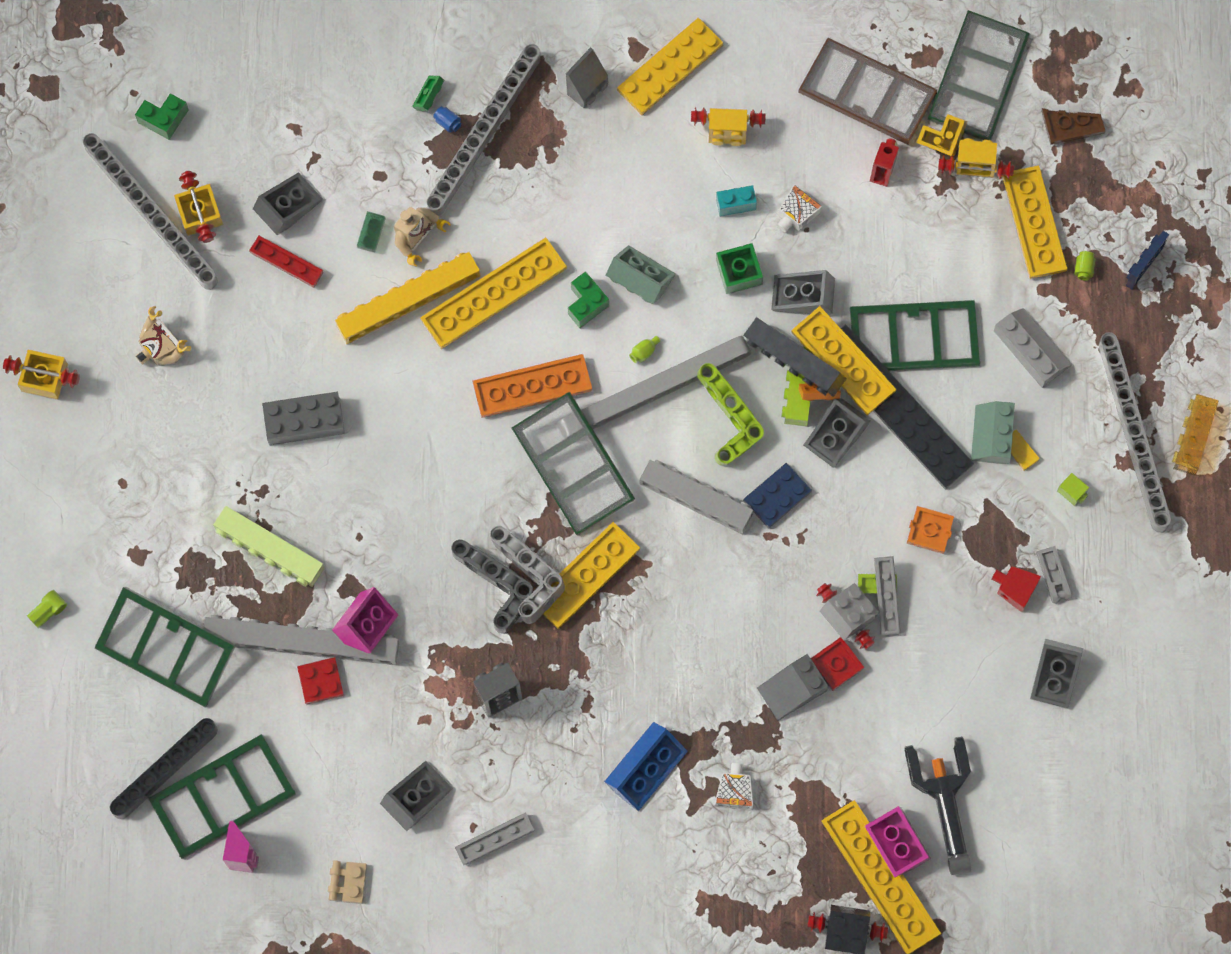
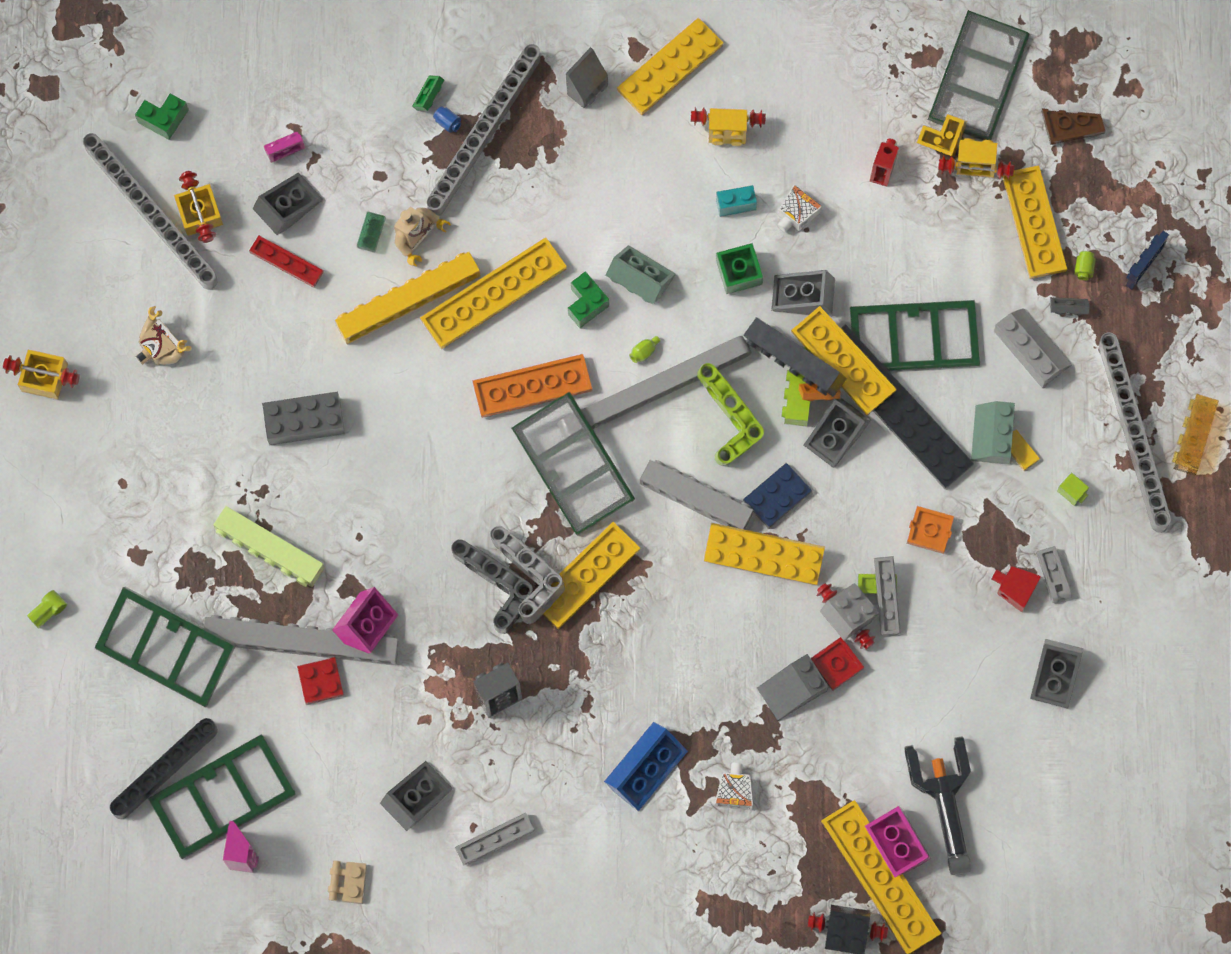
clear door [798,38,938,145] -> none
none -> dark pink bracket [264,132,305,163]
none -> yellow plate [704,523,825,585]
none -> dark grey plate [1050,297,1089,316]

